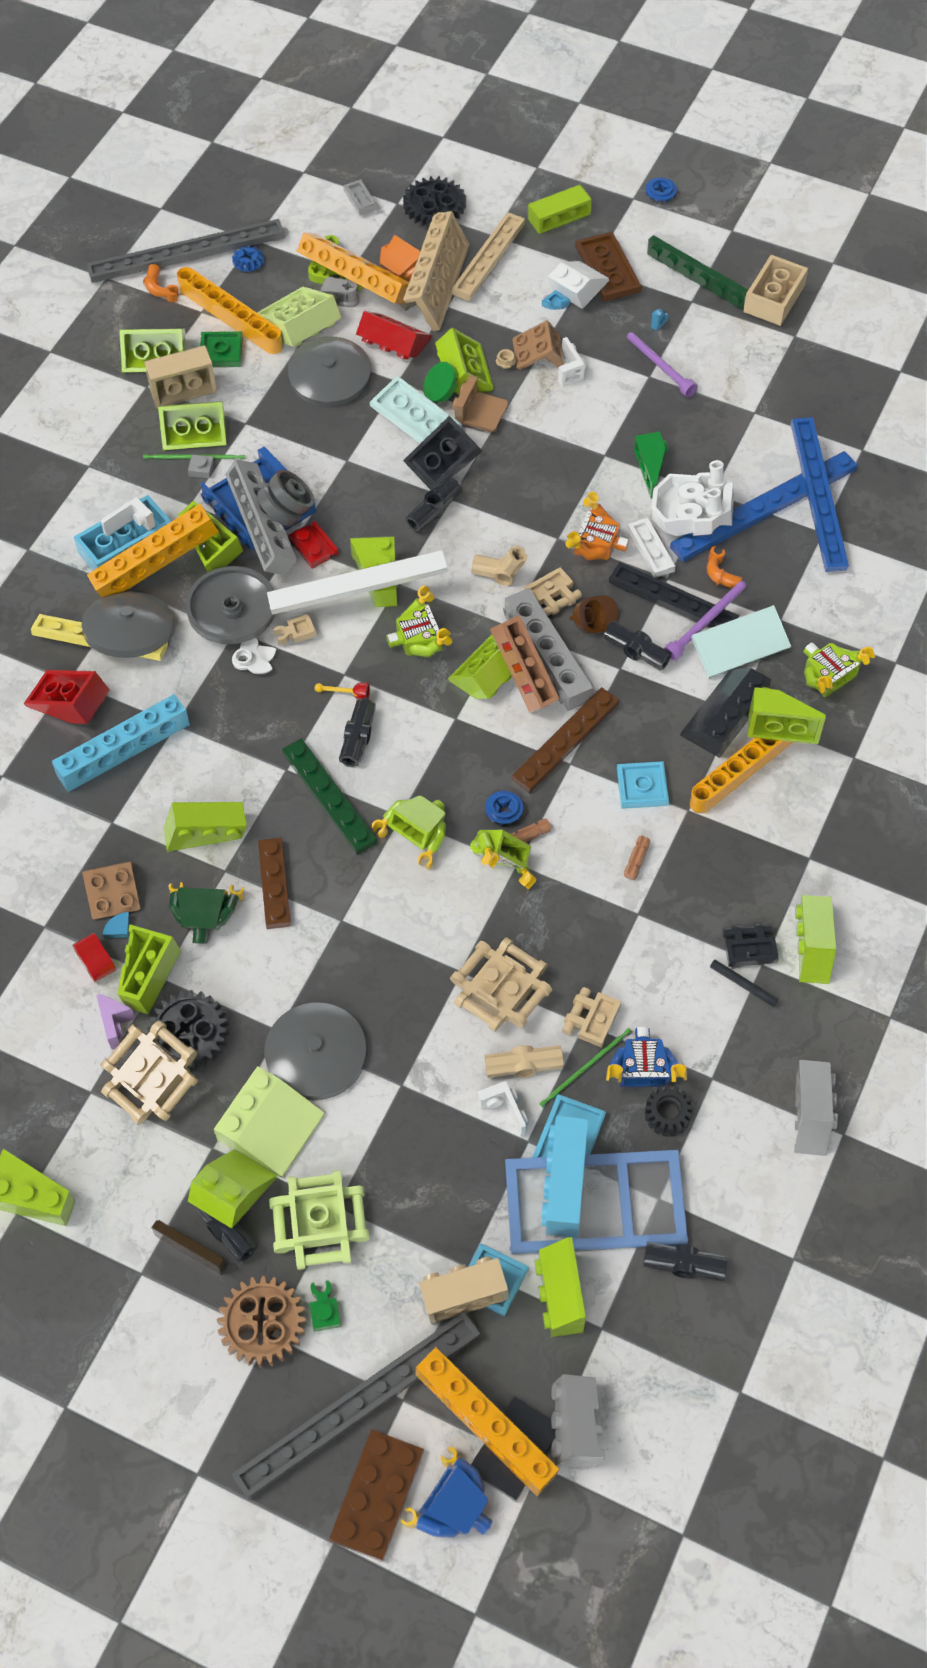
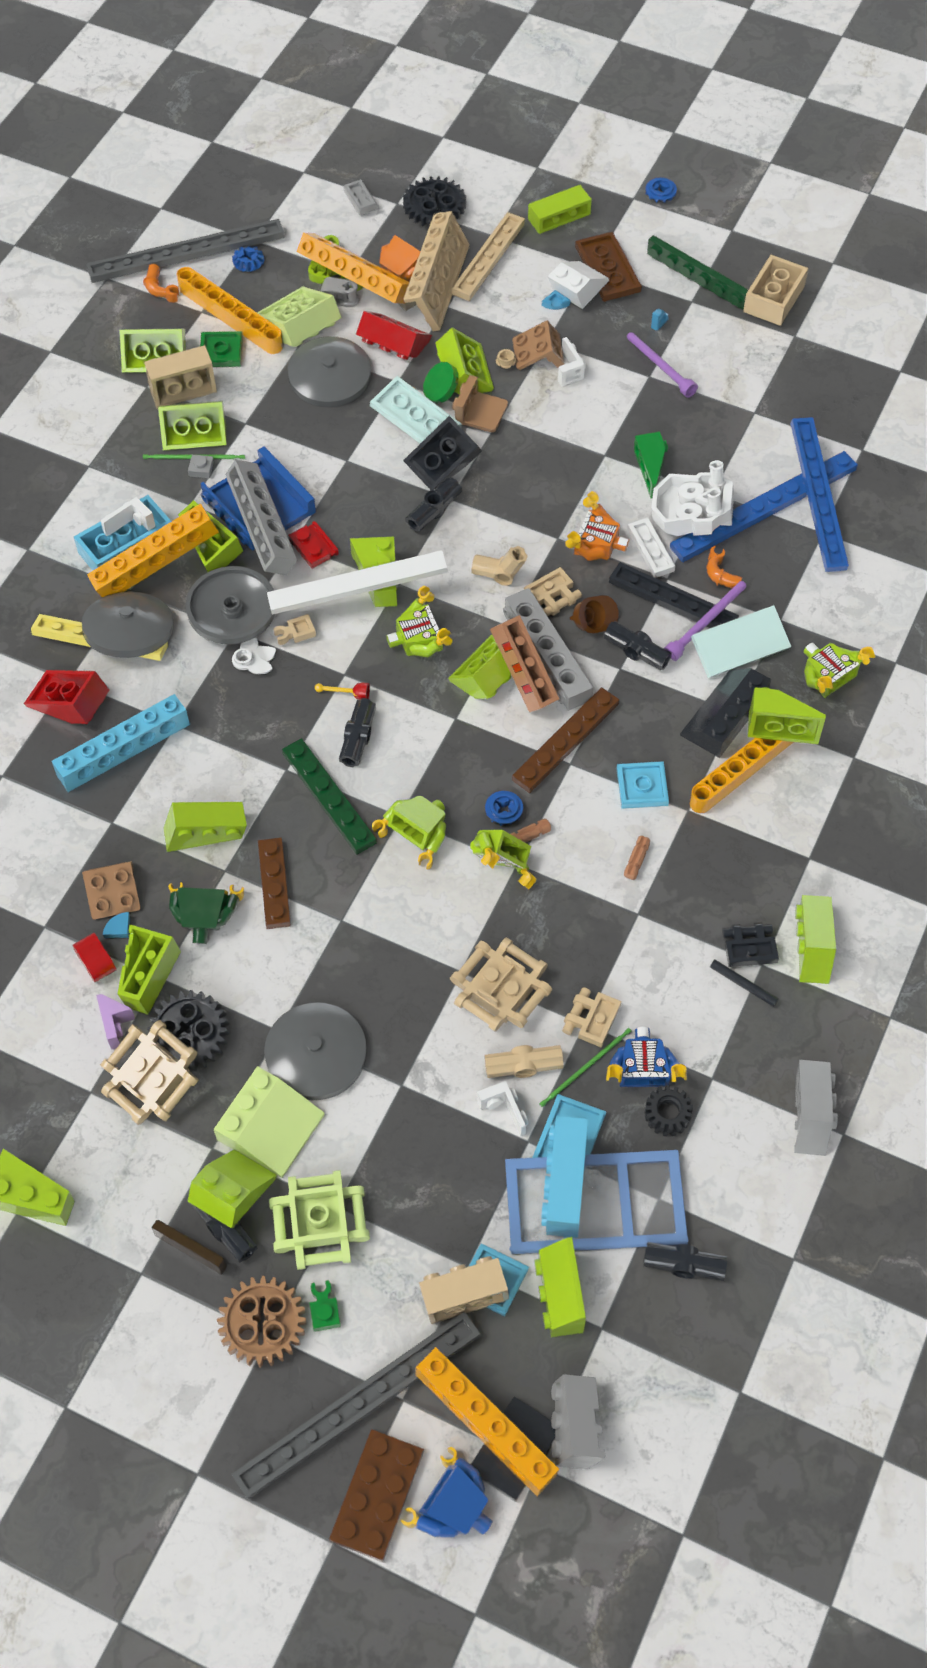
dark grey wheel [257,469,314,527] -> none

